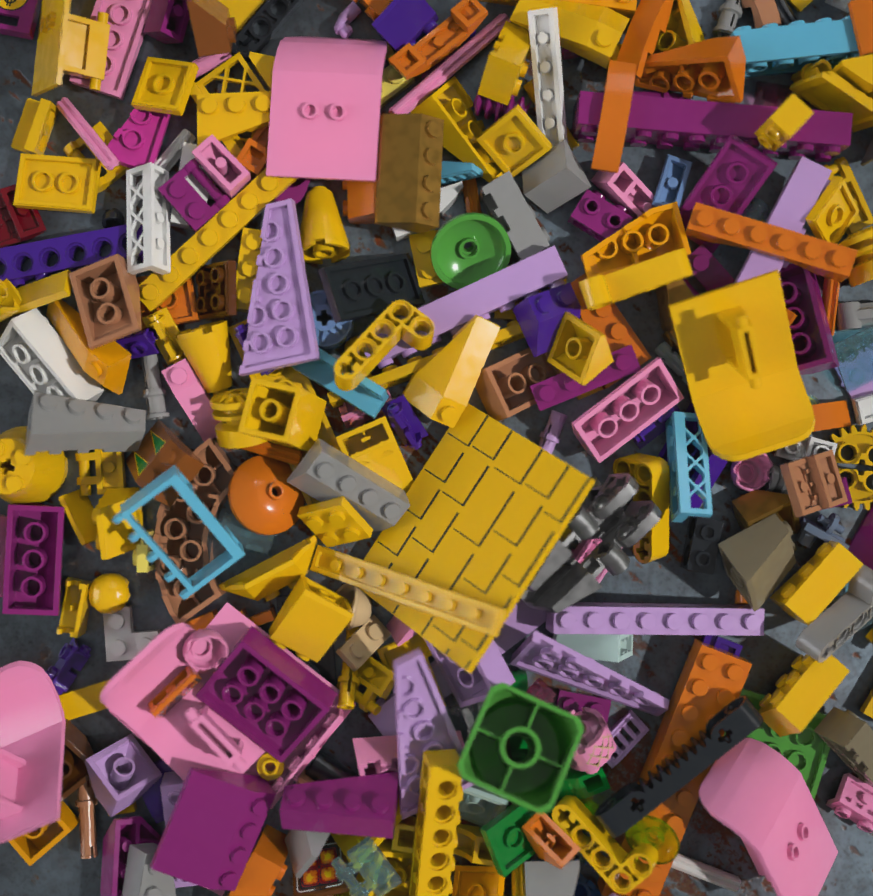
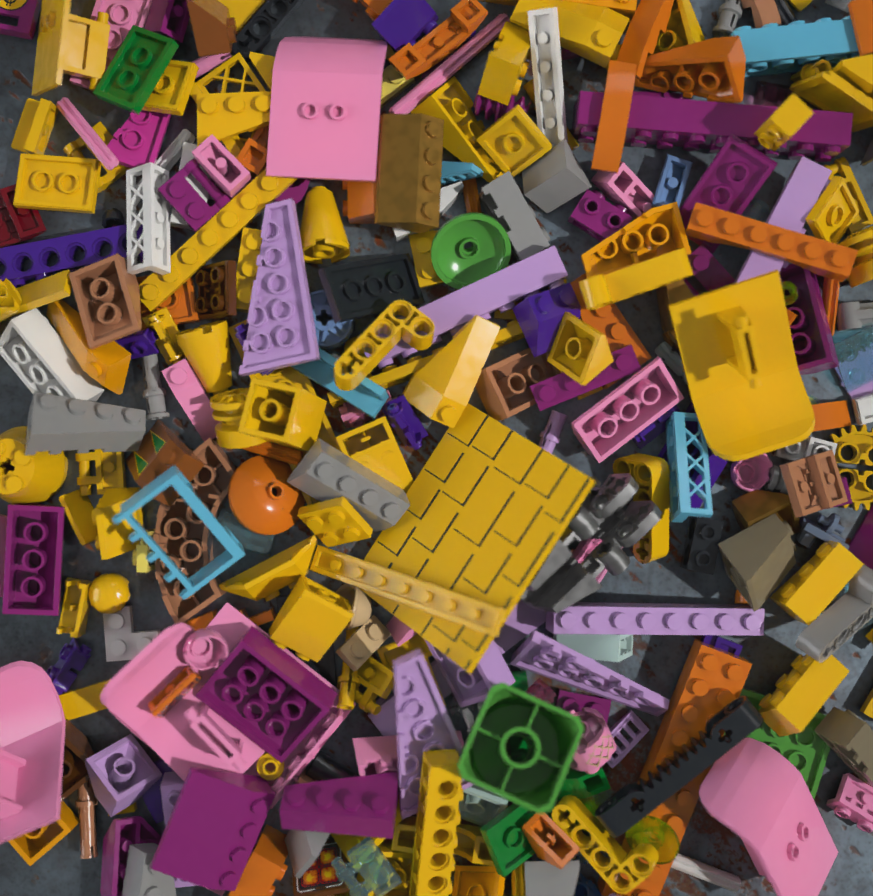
lavender arm [334,2,361,39] -> none
none -> green plate [93,25,179,115]
none -> clear neon green hinge [781,281,798,305]

